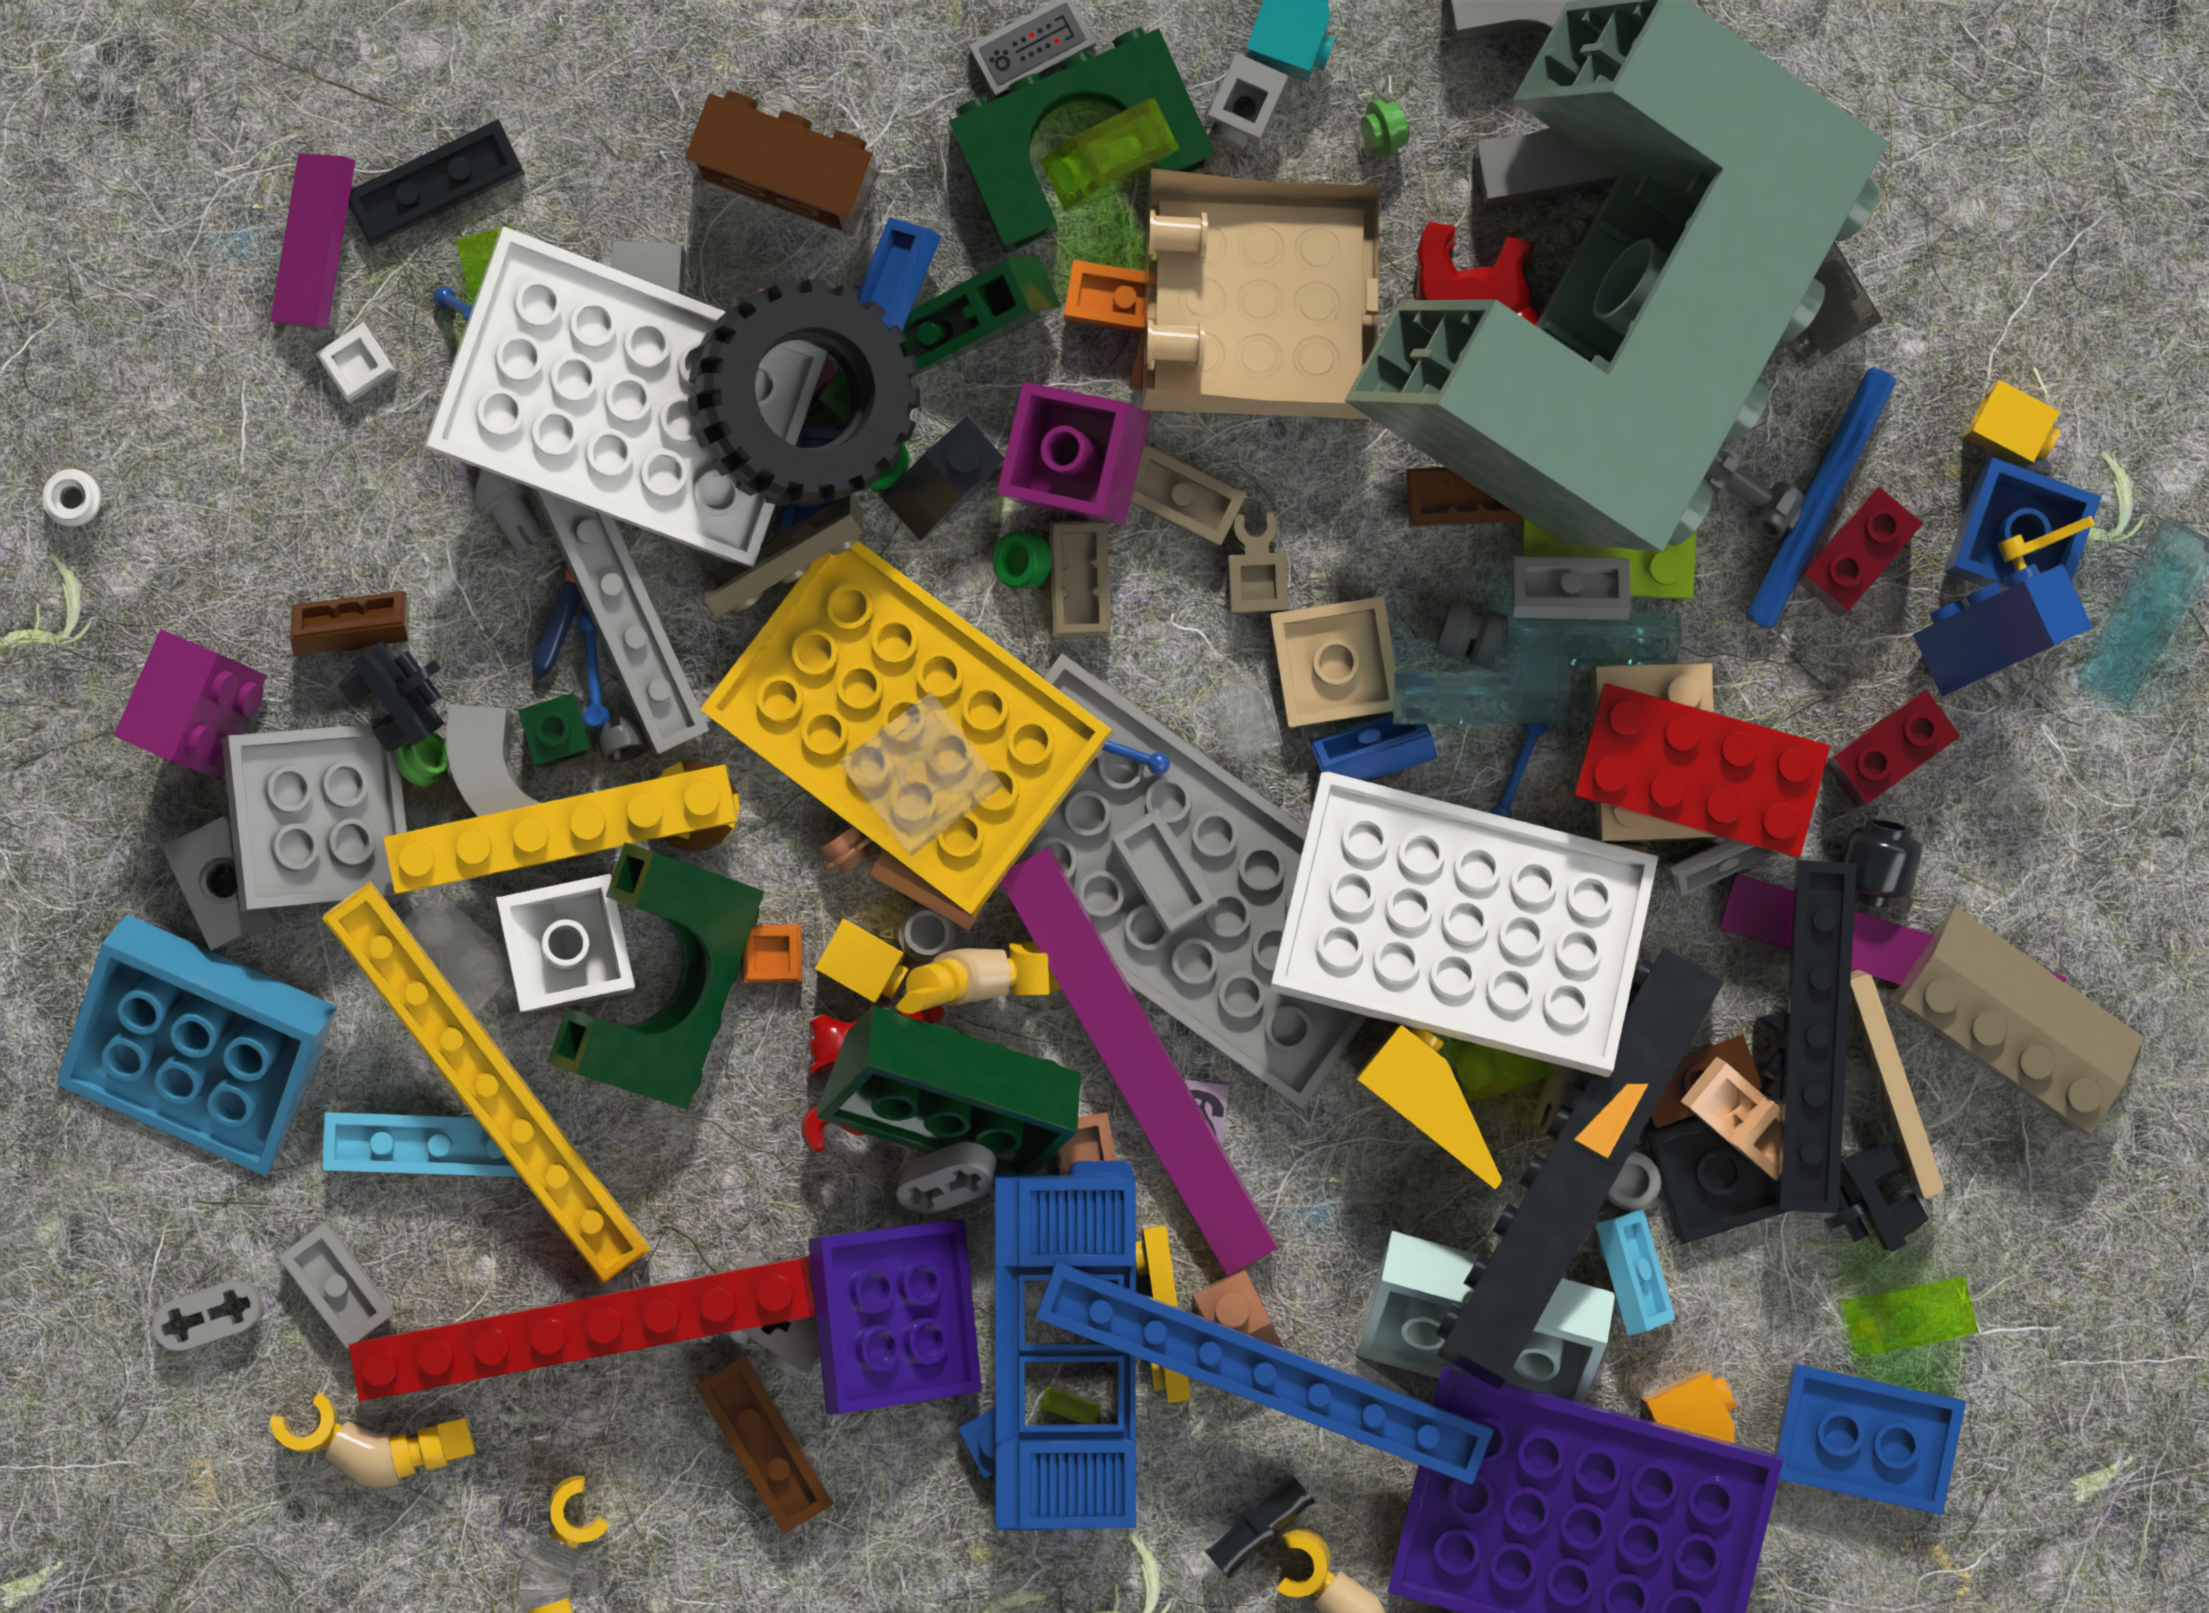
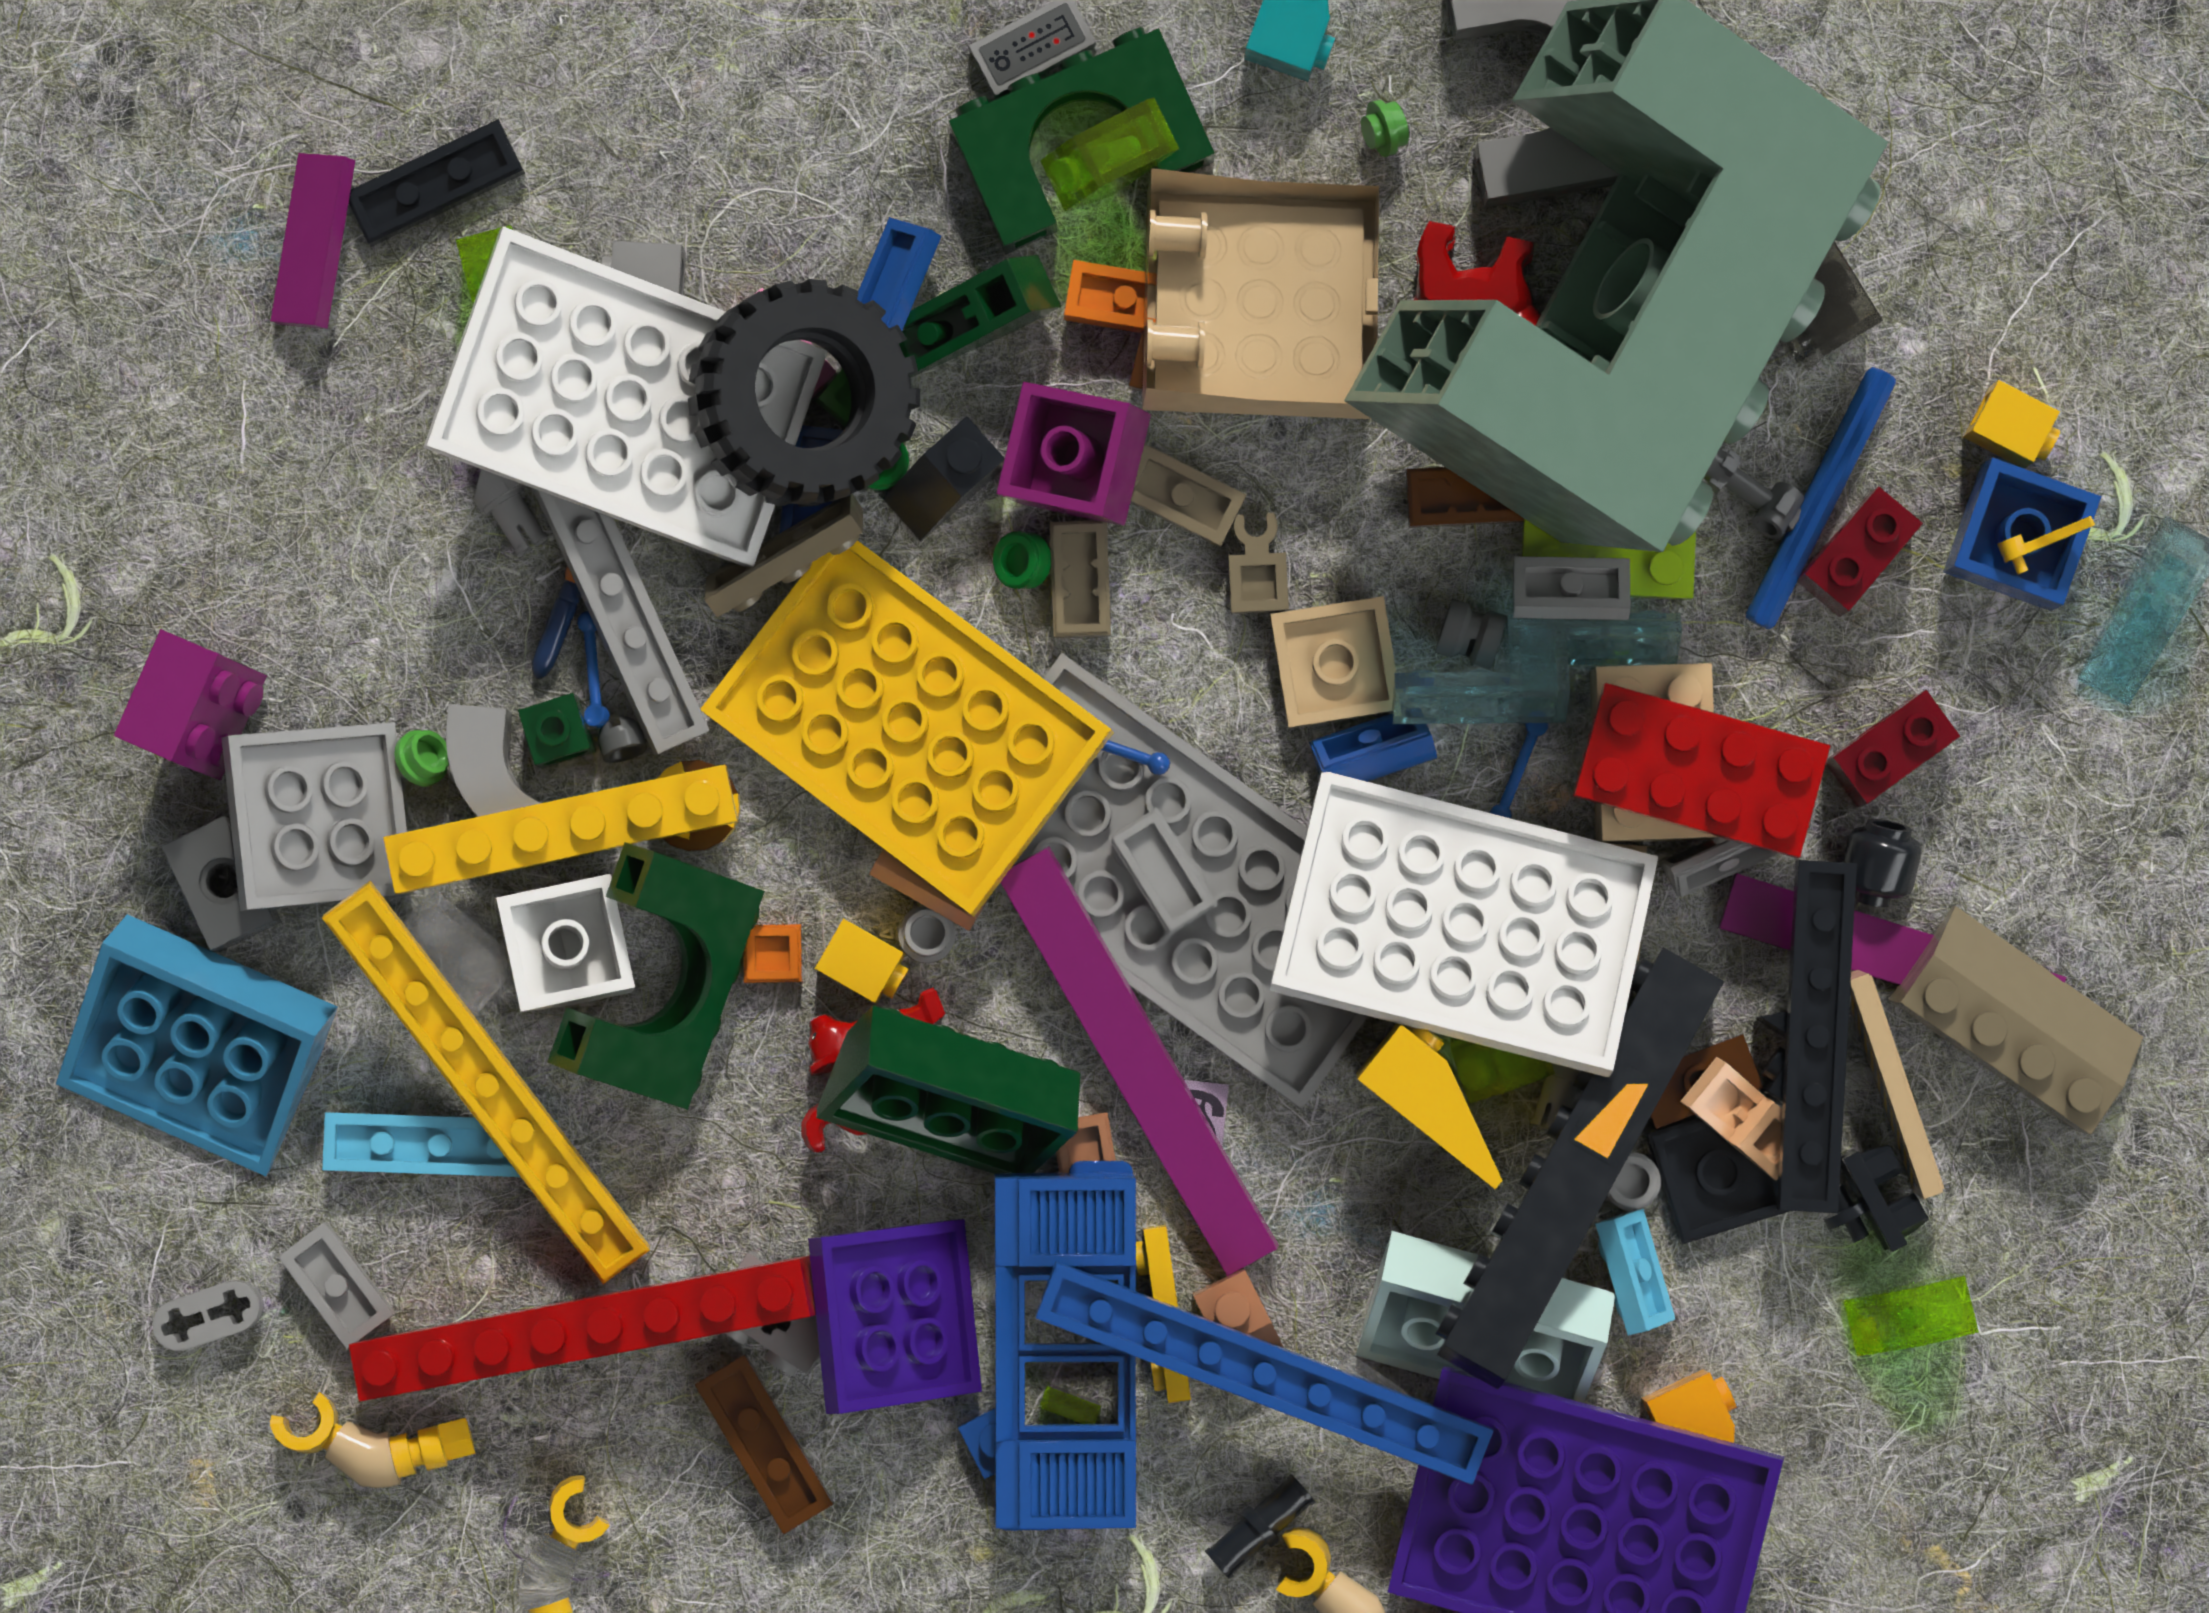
white plate [42,469,101,527] -> none
reddish brown plate [290,591,409,656] -> none
white tile [315,322,397,403] -> none
black hips [339,640,445,752] -> none
blue hinge [433,287,472,322] -> none
reddish brown brick [685,91,878,236] -> none
nougat plate [819,825,872,873] -> none
clear plate [839,692,1003,856] -> none
yellow piece [895,939,1061,1014] -> none
light grey beam [896,1142,997,1214] -> none
light grey brick [1207,52,1289,150] -> none
clear brick [1209,671,1283,762] -> none
blue plate [1774,1363,1966,1515] -> none
blue brick [1912,563,2093,697] -> none

